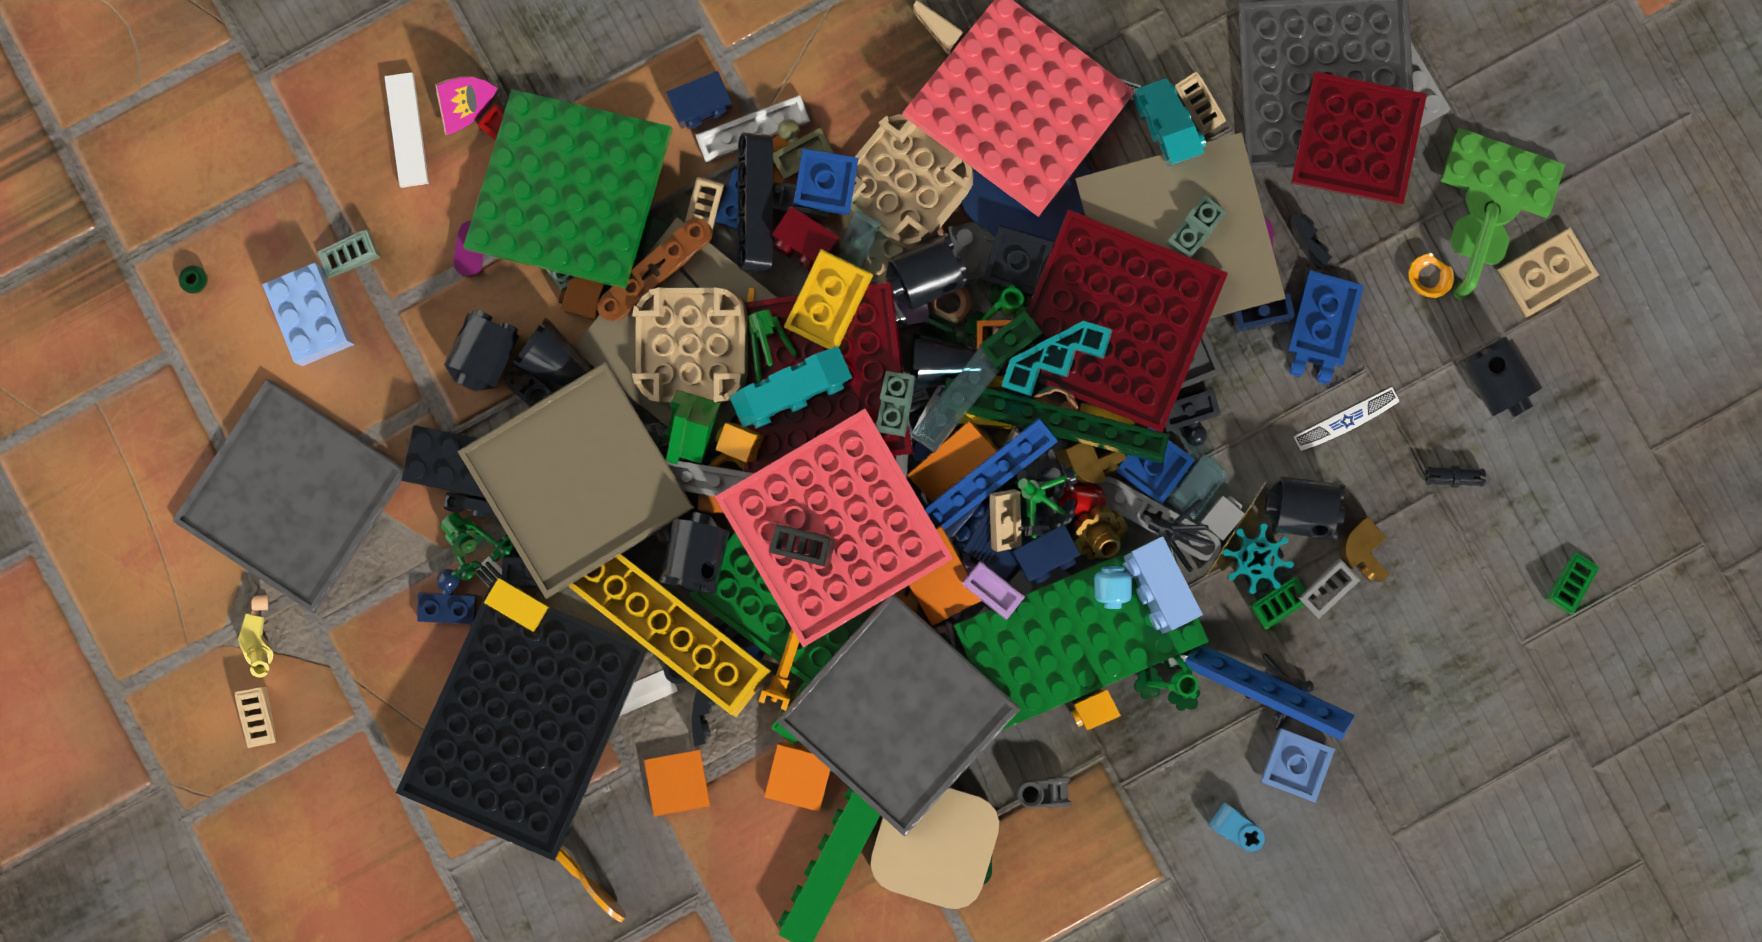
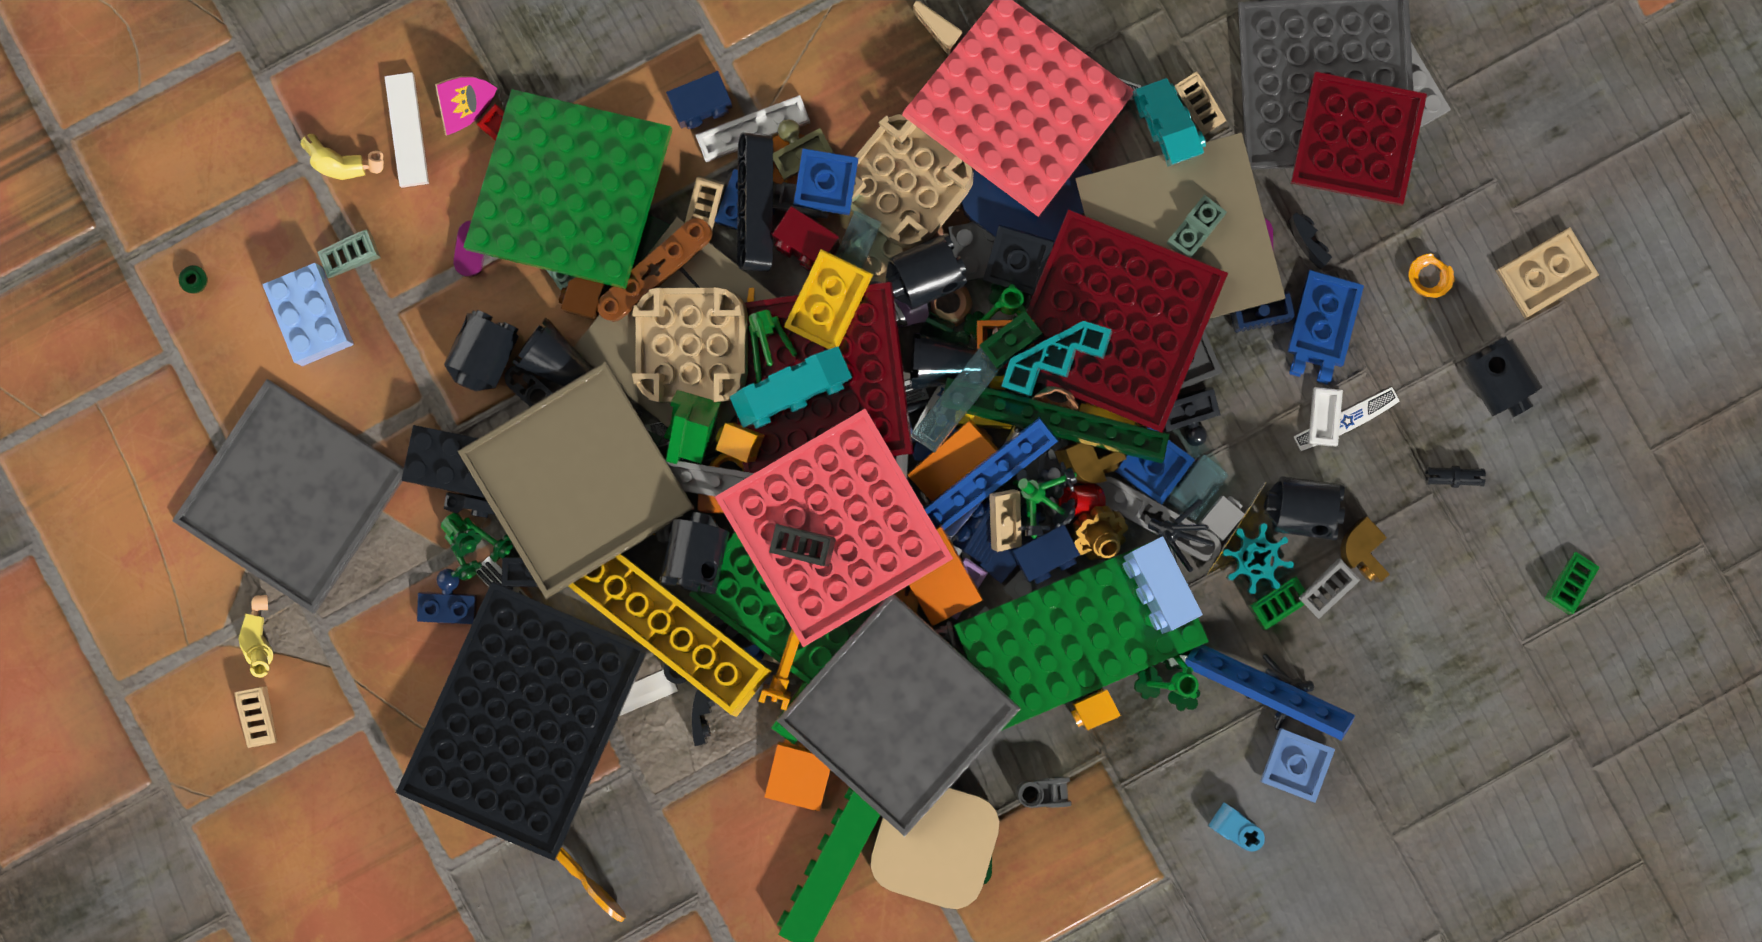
yellow tile [484,578,549,632] -> none
orange tile [644,749,711,816] -> none
sand green slope [876,371,915,437] -> none
lavender tile [962,561,1025,620] -> none
medium azure head [1094,566,1132,609] -> none
bright green plate [1440,128,1565,300] -> none
none -> light yellow arm [300,134,384,180]
none -> white tile [1308,387,1343,447]

